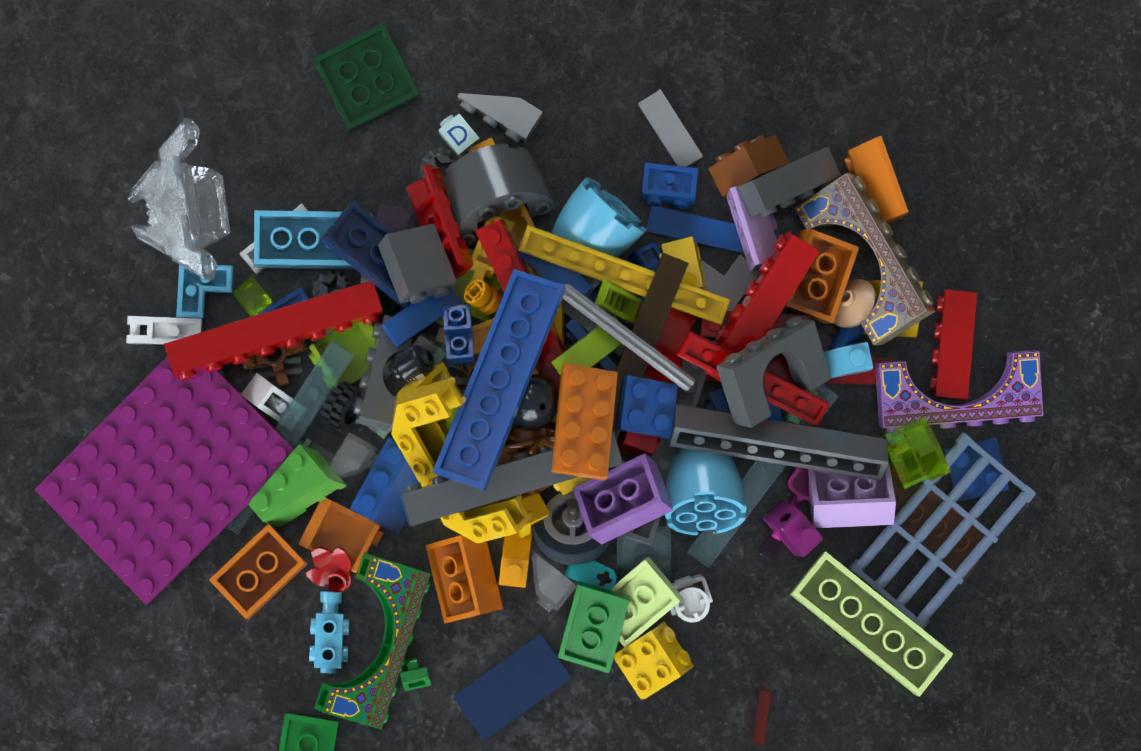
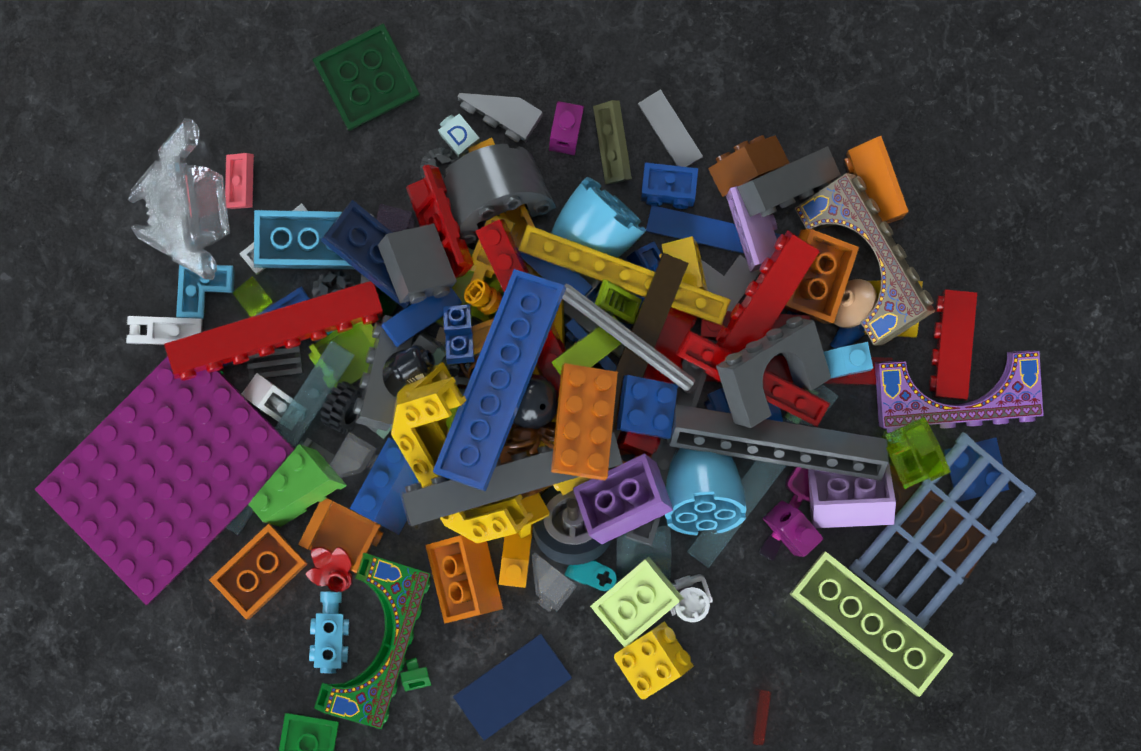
reddish brown pin [243,340,307,387] -> none
green plate [558,581,631,673] -> none
none -> coral plate [225,153,254,209]
none -> magenta torso [549,101,585,156]
none -> olive plate [593,100,632,185]

